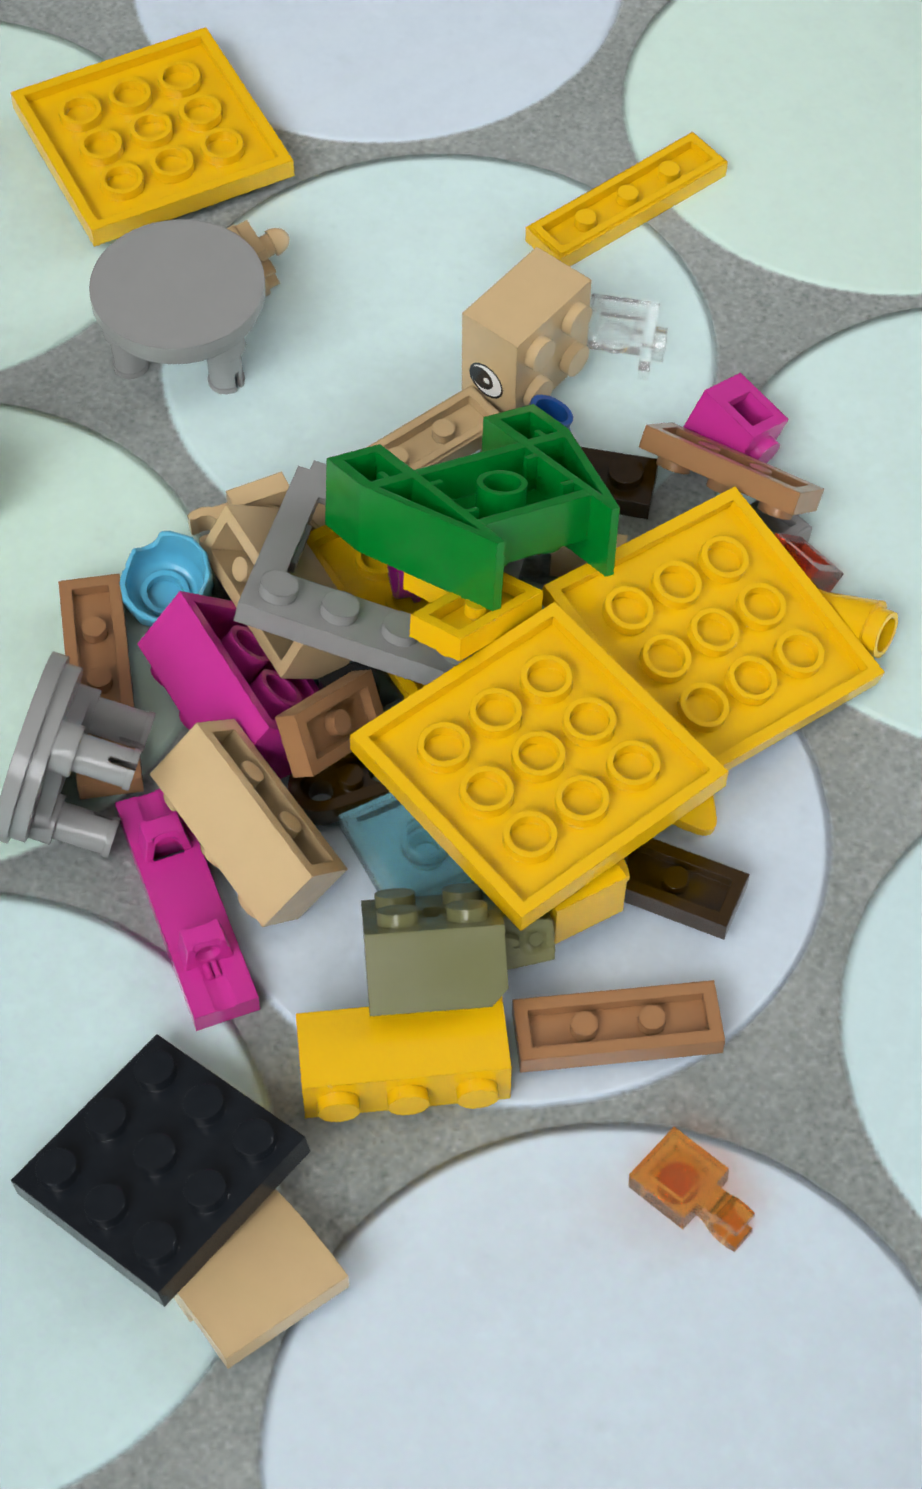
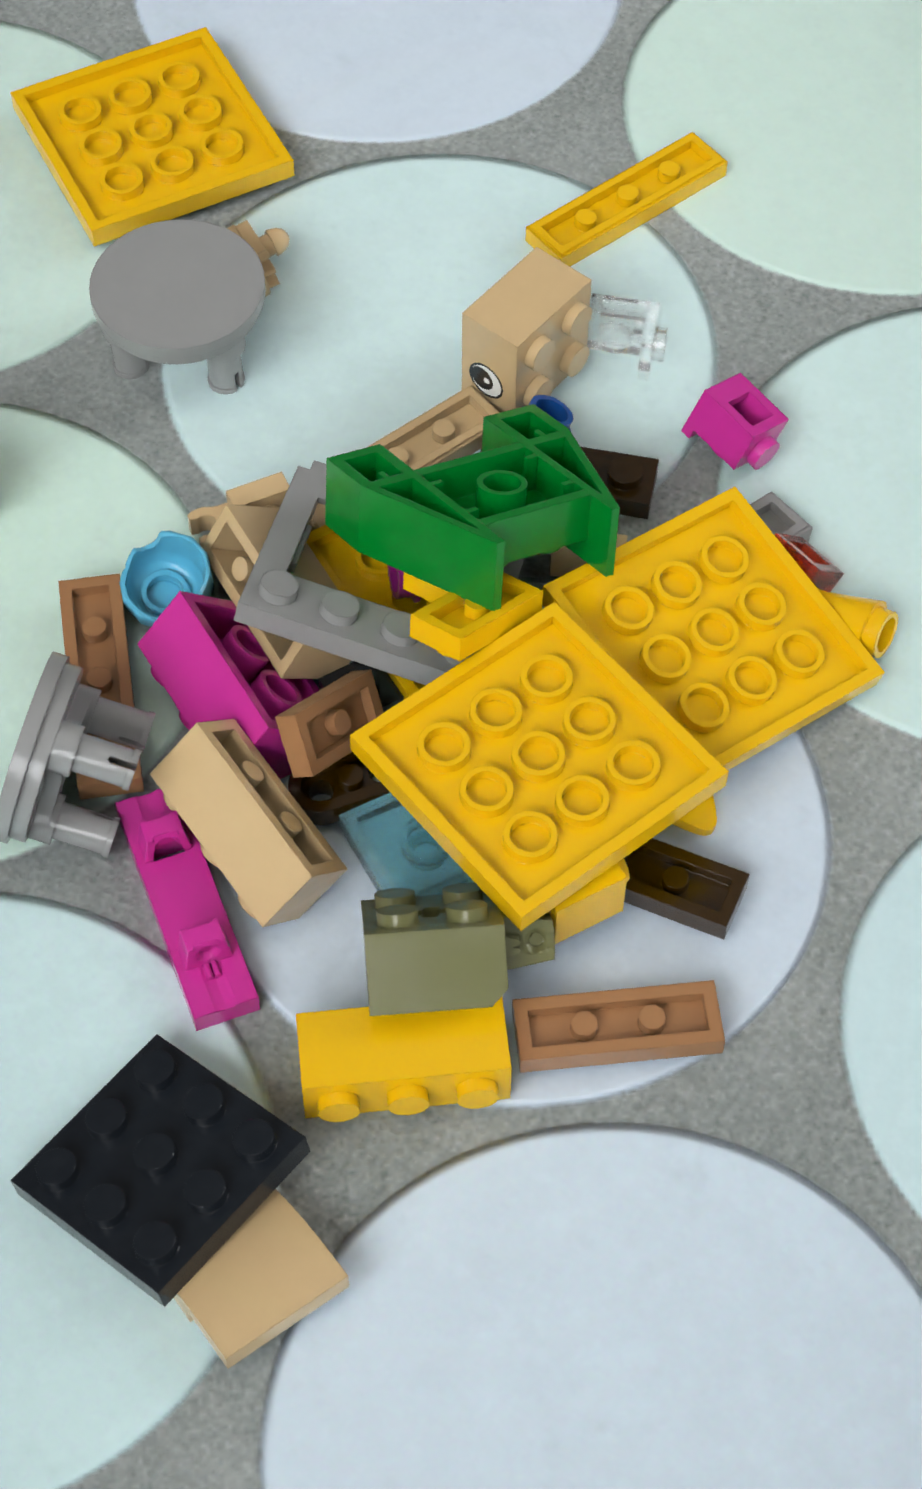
clear orange plate [628,1127,755,1252] -> none
medium nougat plate [639,422,824,520] -> none

